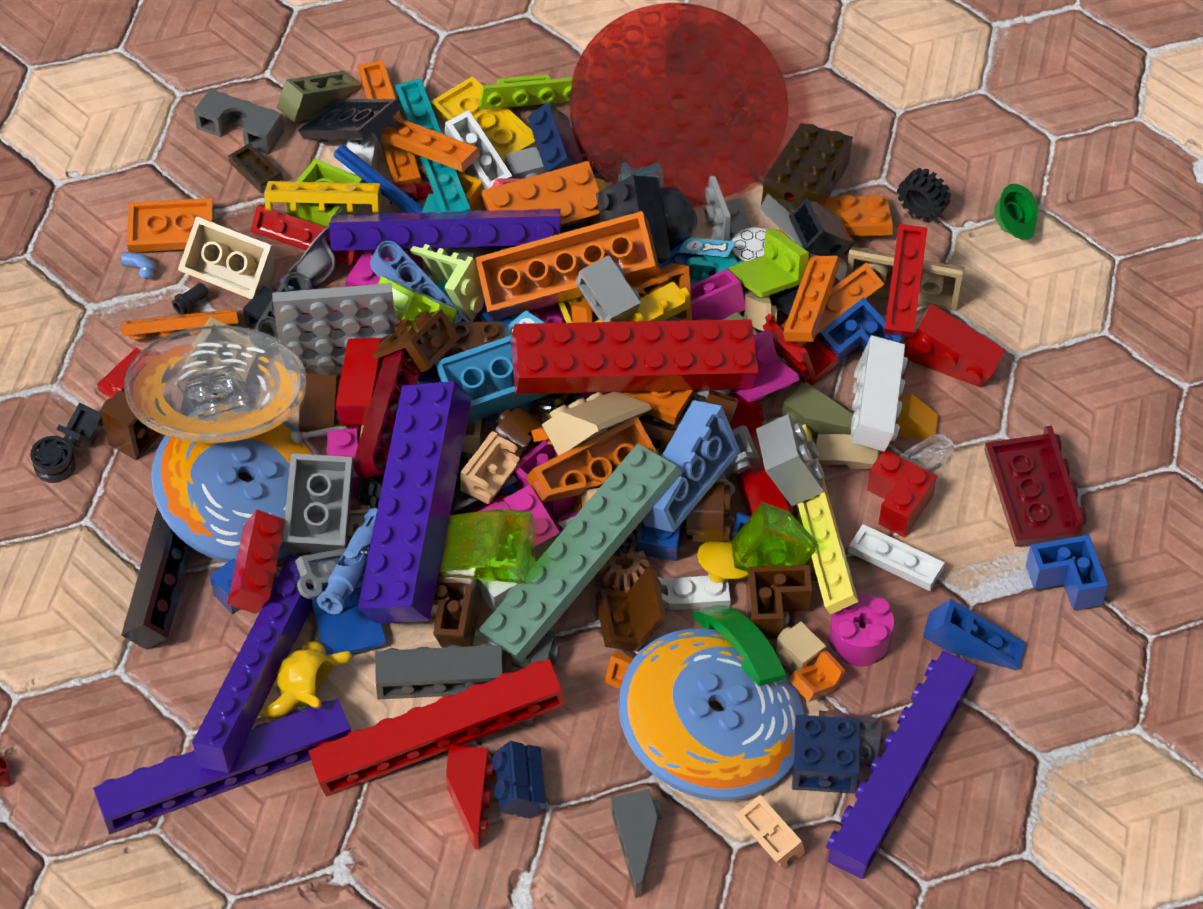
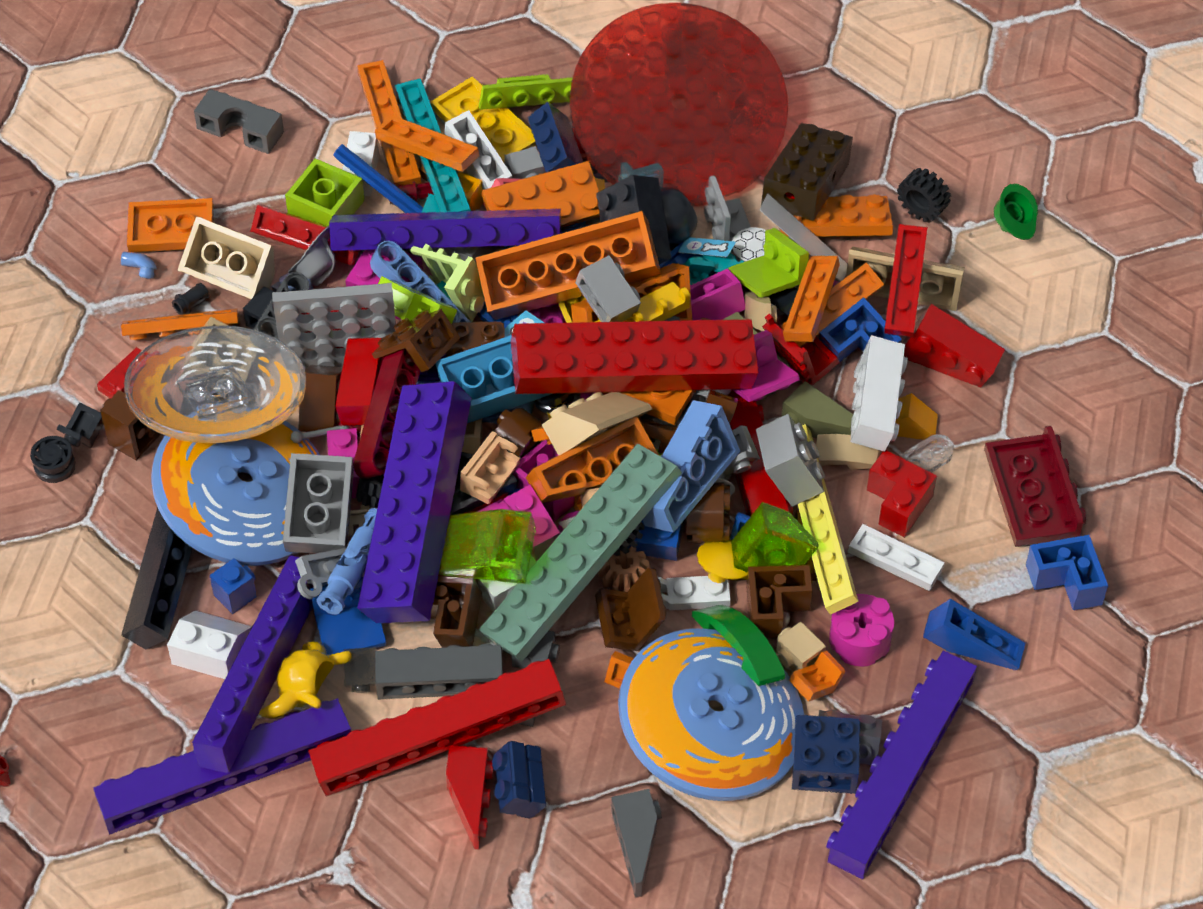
red brick [227,510,285,614] -> none
dark brown plate [228,143,284,194] -> none
yellow hinge [264,181,381,213] -> none
olive slope [277,71,361,122] -> none
black piece [298,99,402,144] -> none
light nougat hinge [735,795,805,868] -> none
black torso [789,197,855,258] -> none
none -> white slope [167,611,252,679]
none -> clear smoke bracket [344,648,376,693]

